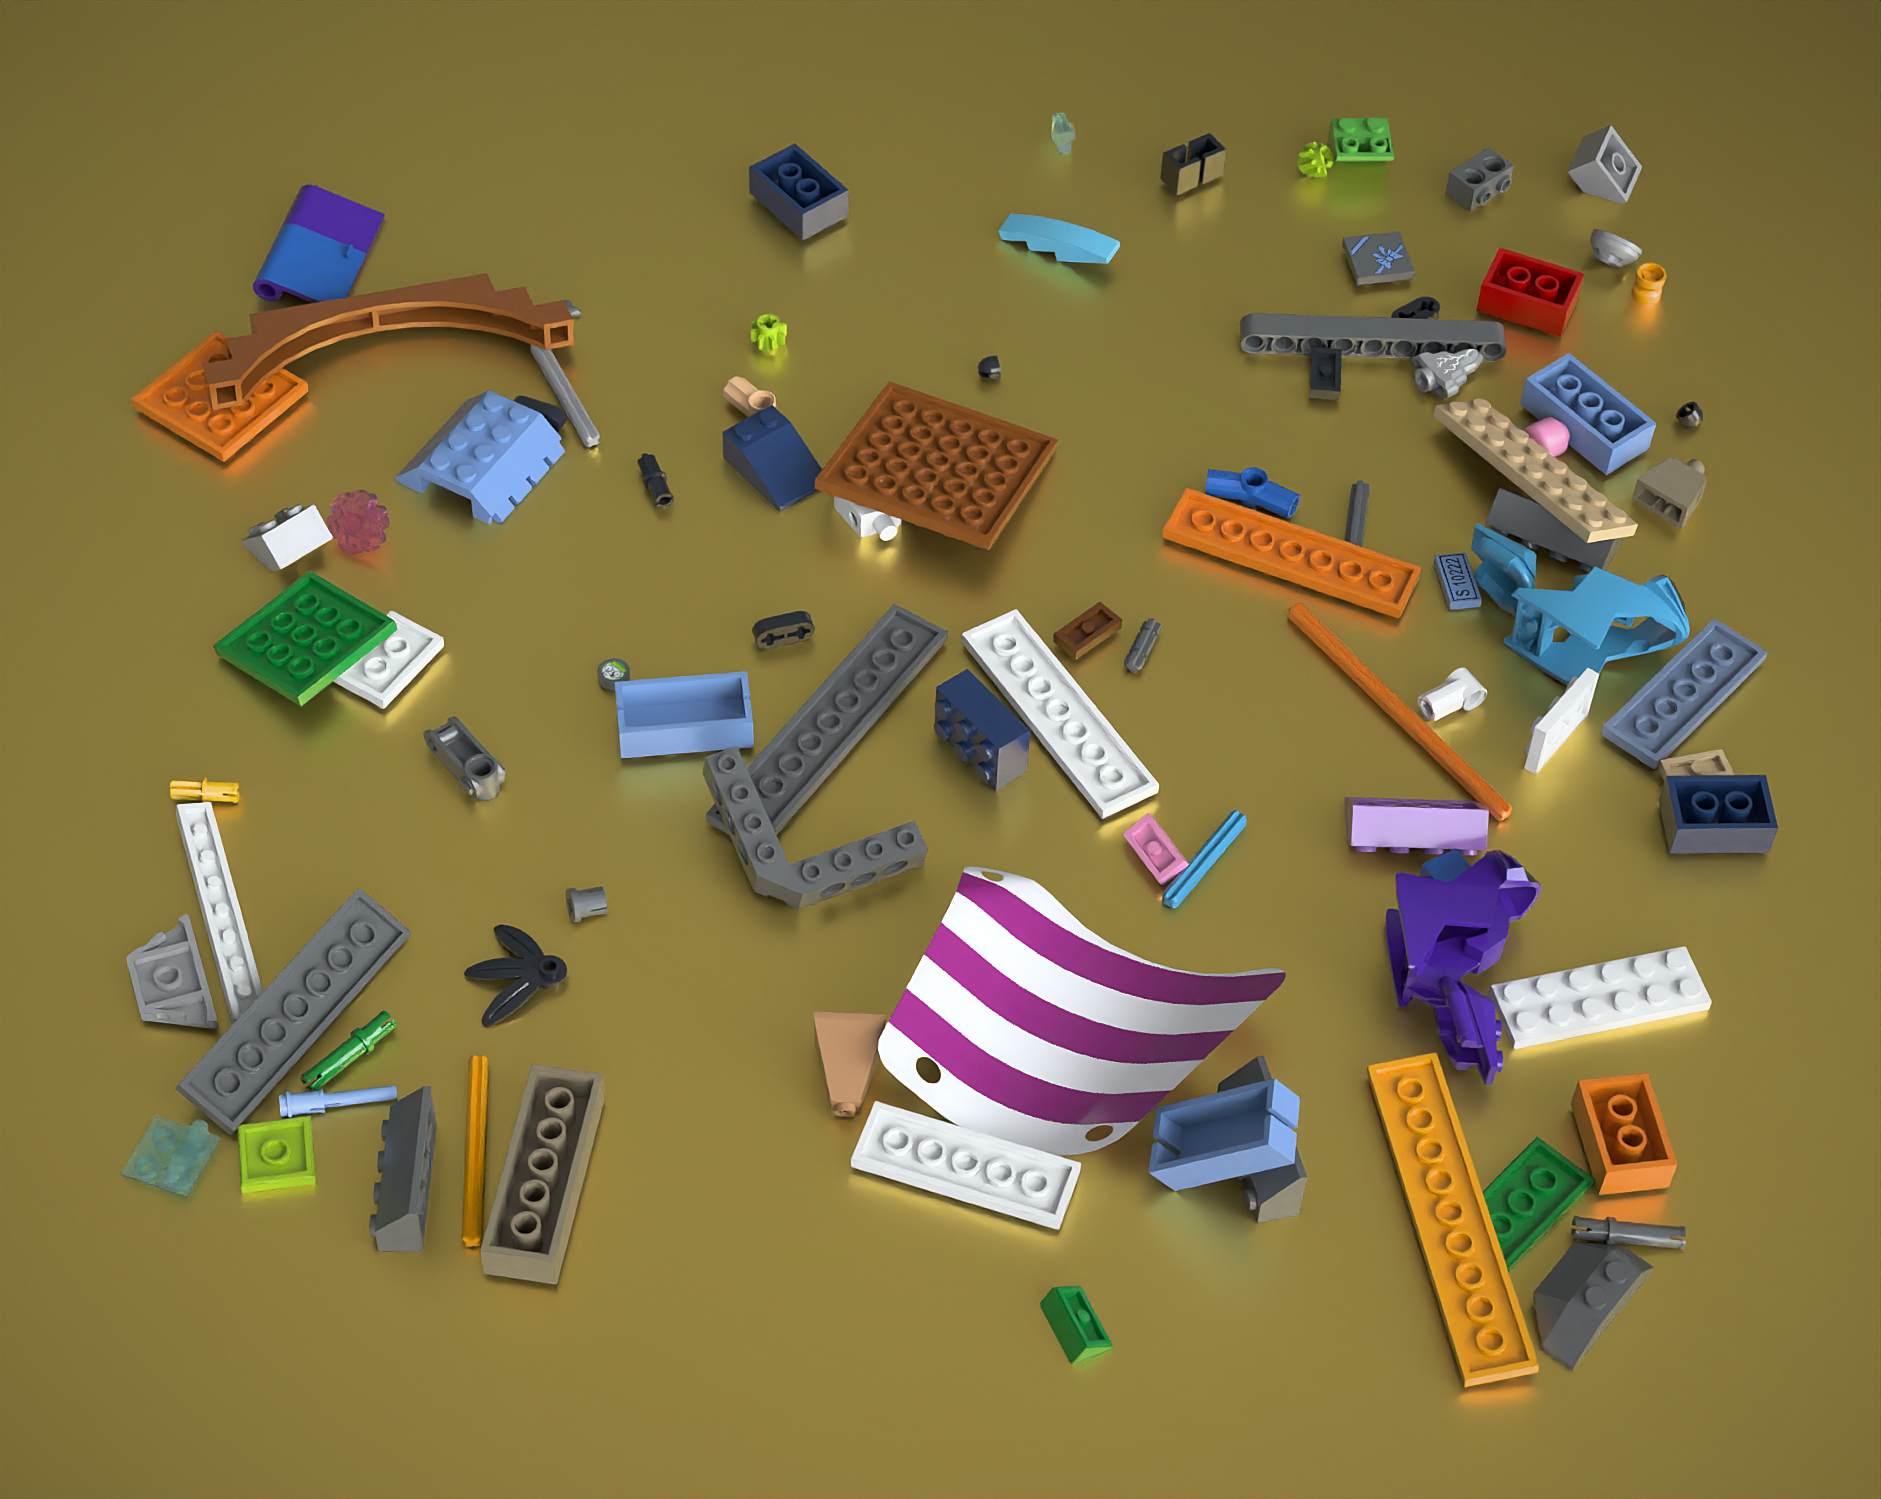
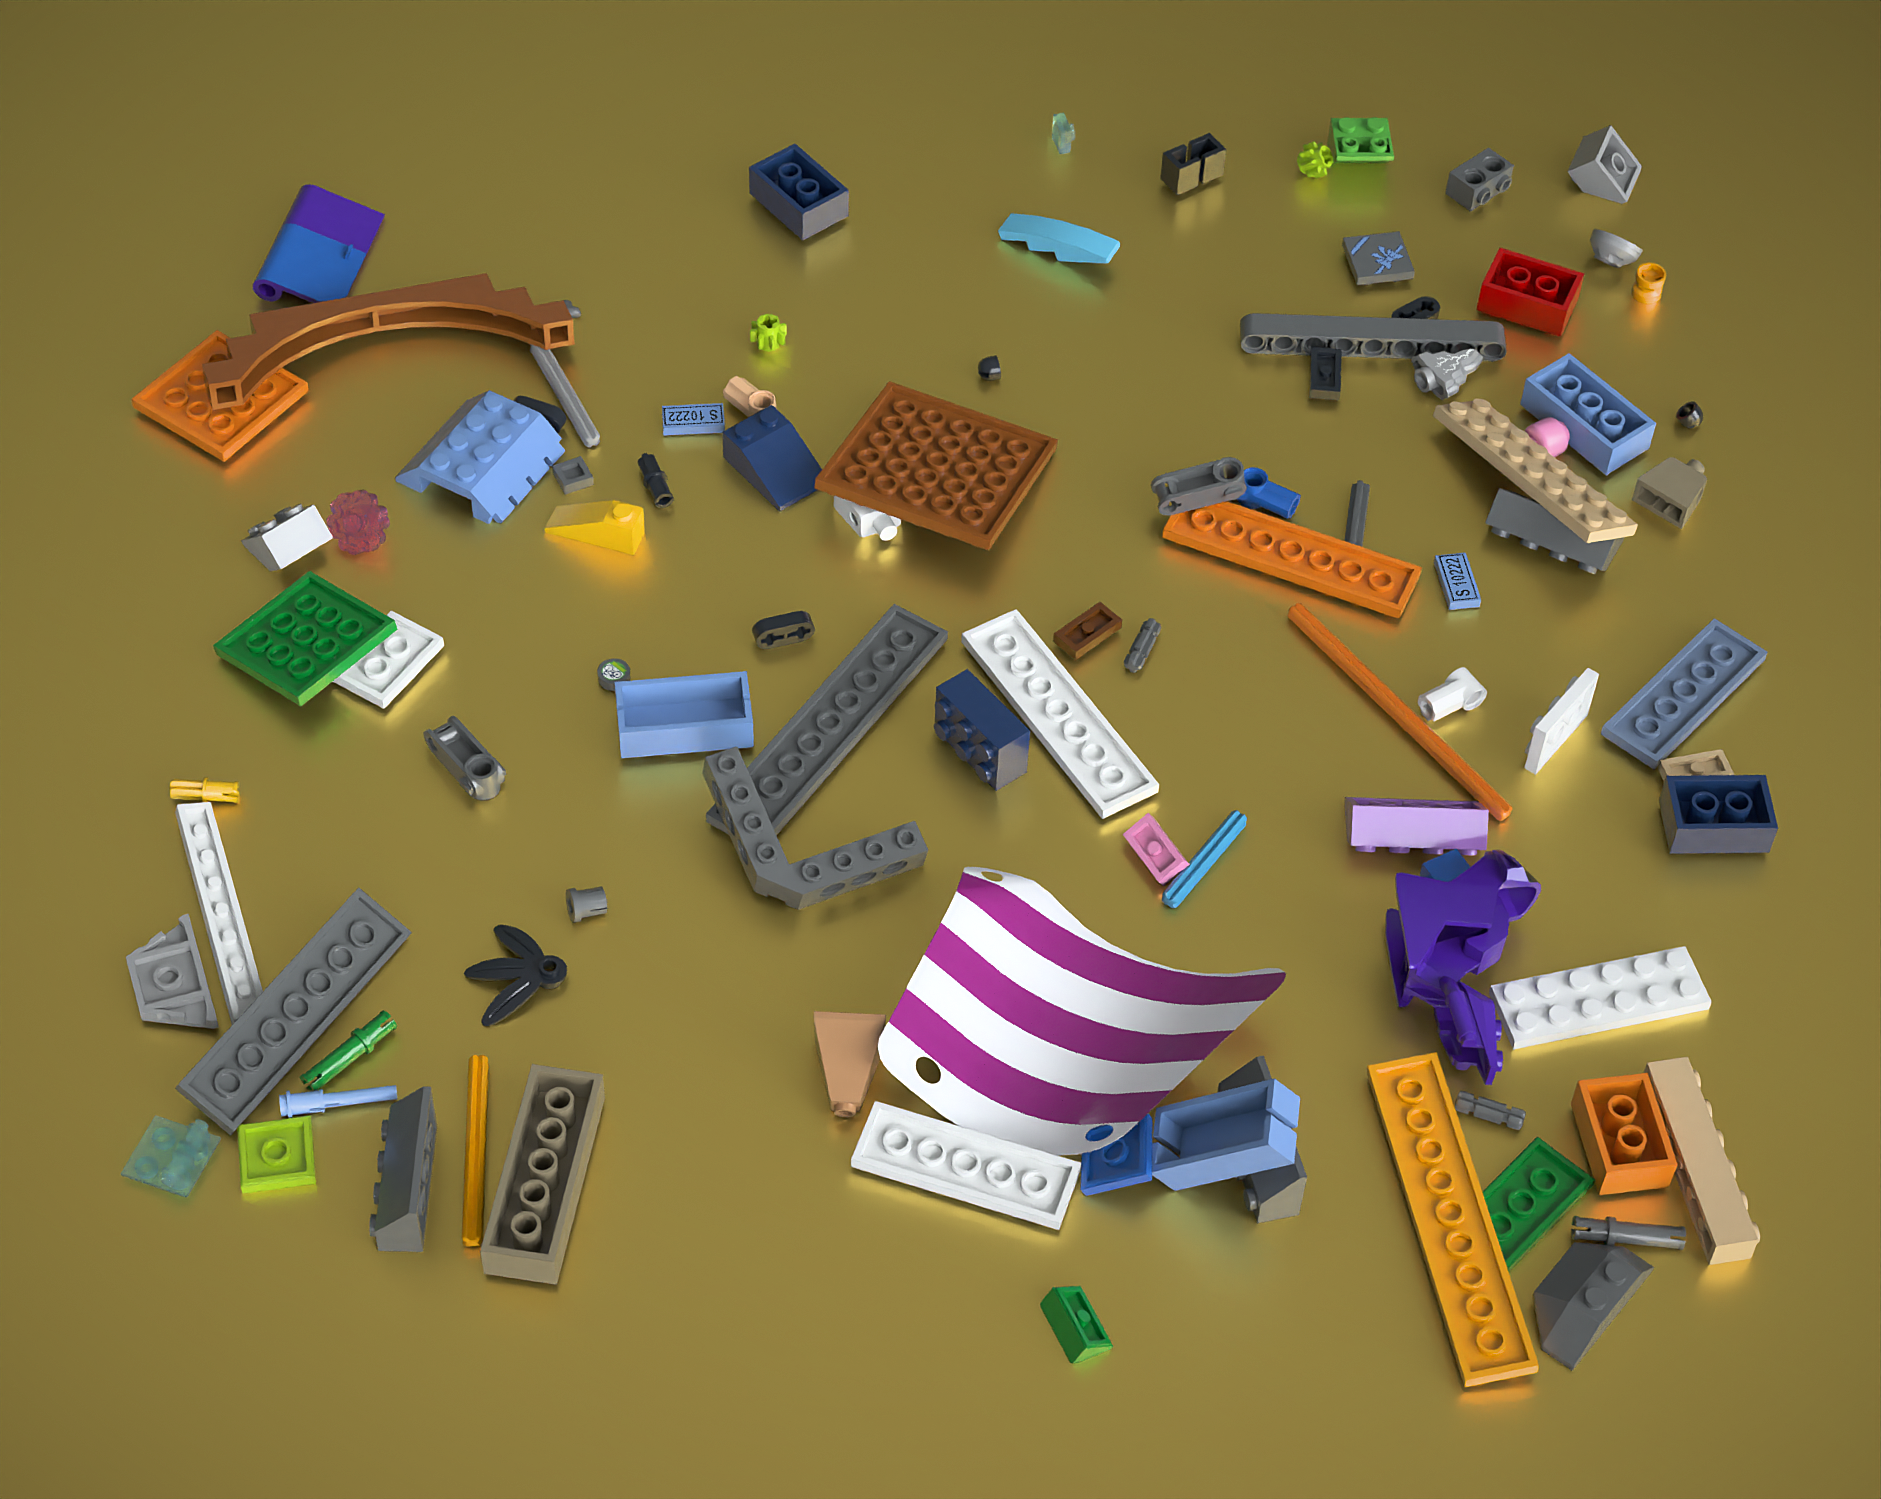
dark azure piece [1471,523,1690,686] -> none
none -> yellow slope [545,500,645,555]
none -> dark grey tile [552,456,594,495]
none -> medium blue tile [662,403,725,436]
none -> blue tile [1081,1114,1153,1196]
none -> dark grey piece [1151,457,1247,516]
none -> dark grey axle [1455,1091,1526,1130]
none -> tan brick [1644,1057,1760,1265]

